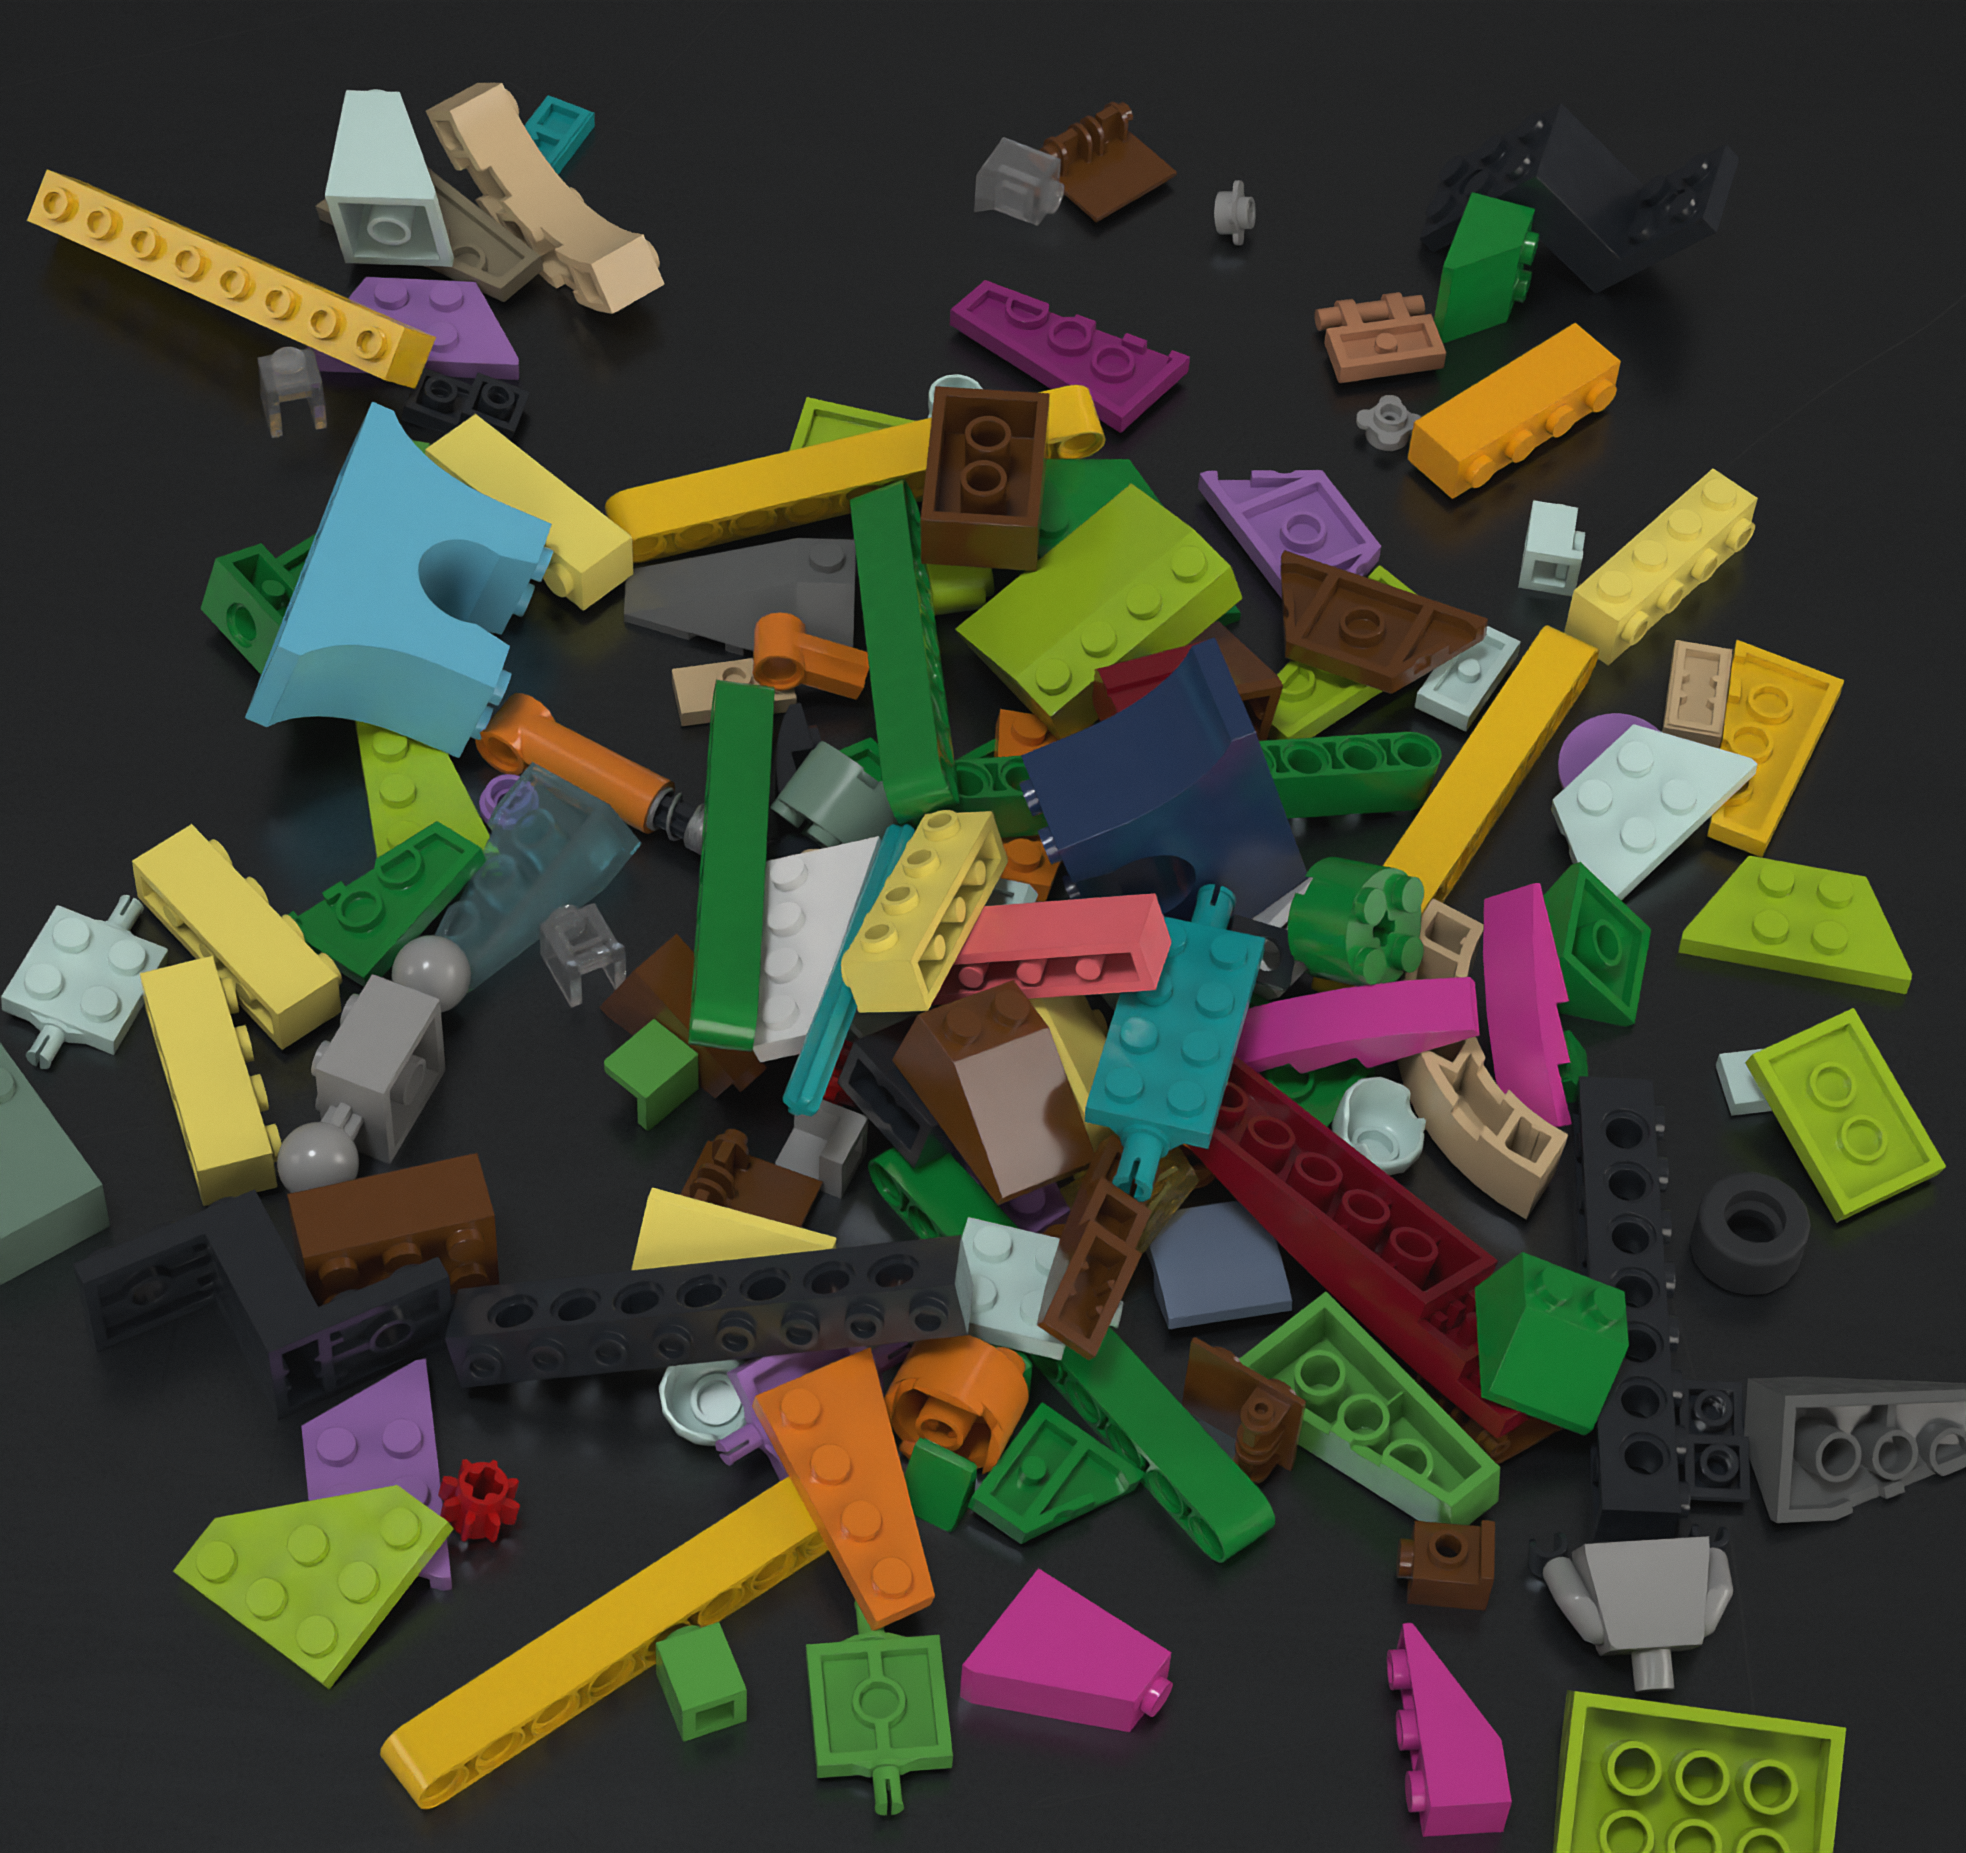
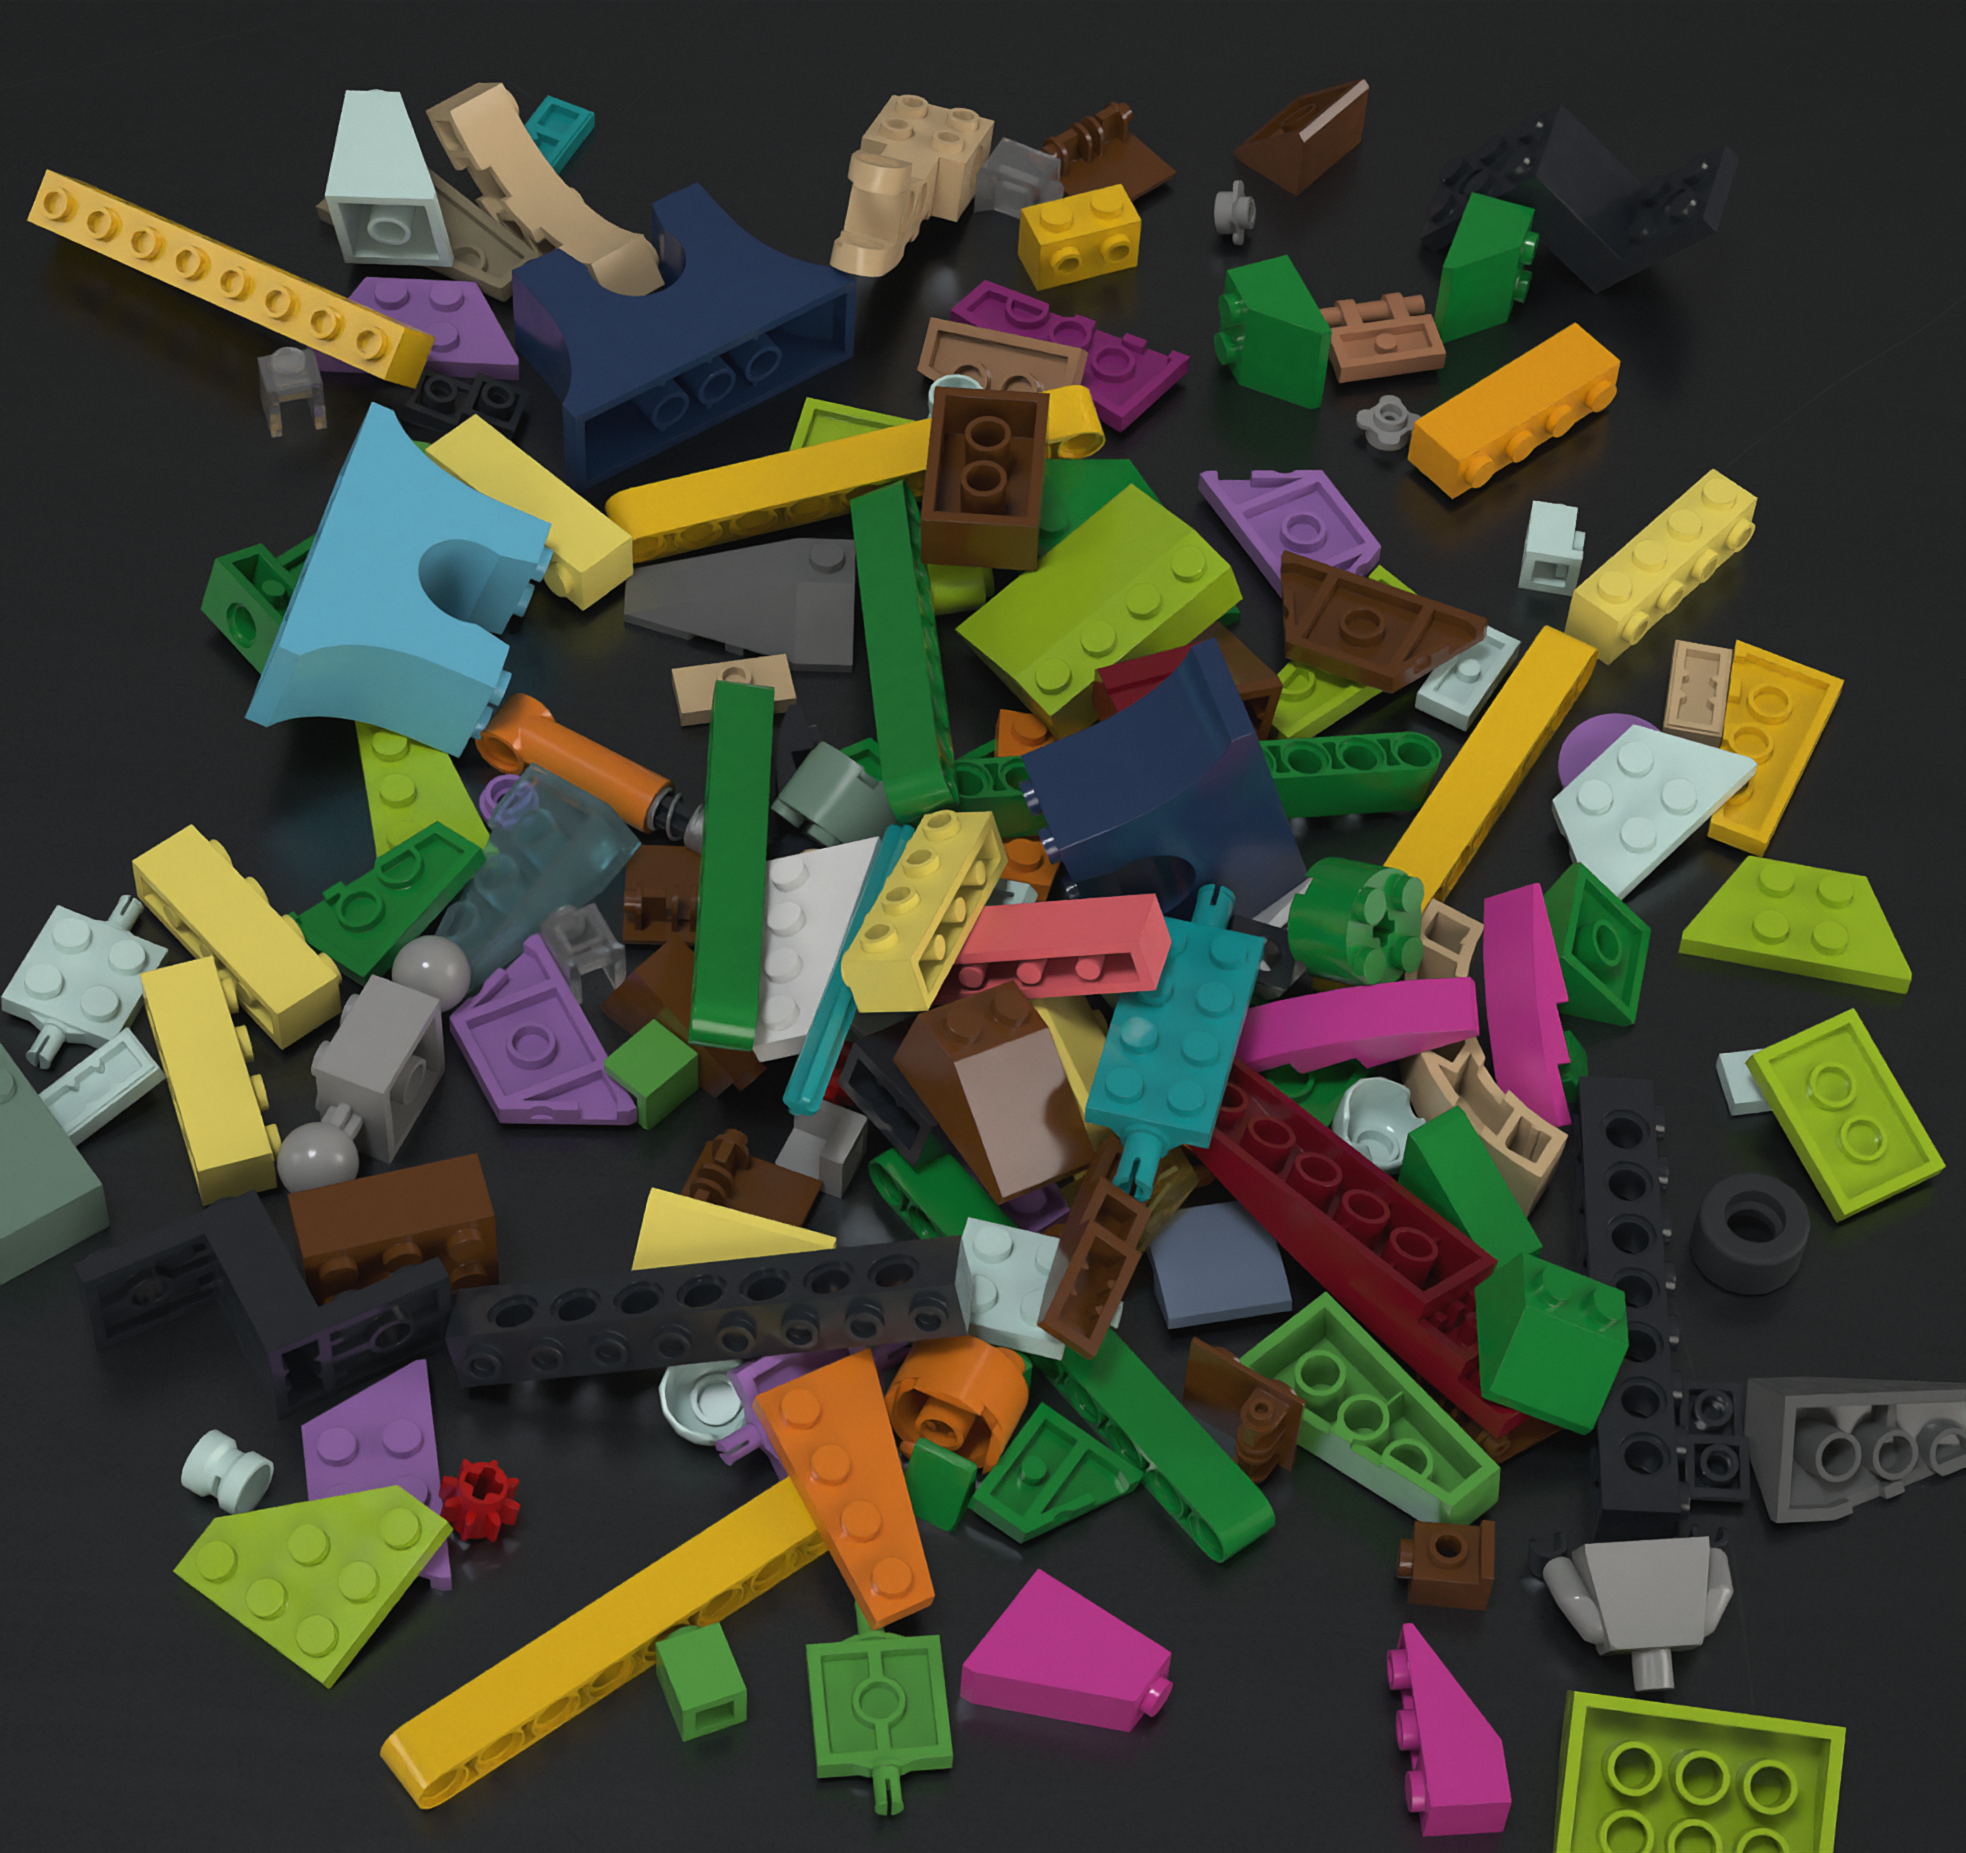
orange piece [752,612,869,700] -> none
none -> light aqua plate [38,1027,167,1147]
none -> light aqua wheel [181,1429,274,1515]
none -> medium lavender wing [449,933,637,1125]
none -> dark blue piece [512,182,856,494]
none -> reddish brown hinge [623,844,701,946]
none -> tan brick [830,95,994,277]
none -> medium nougat wing [917,317,1088,393]
none -> yellow brick [1018,184,1142,291]
none -> green slope [1214,255,1332,409]
none -> reddish brown slope [1233,78,1369,196]
none -> green slope [1398,1105,1543,1273]

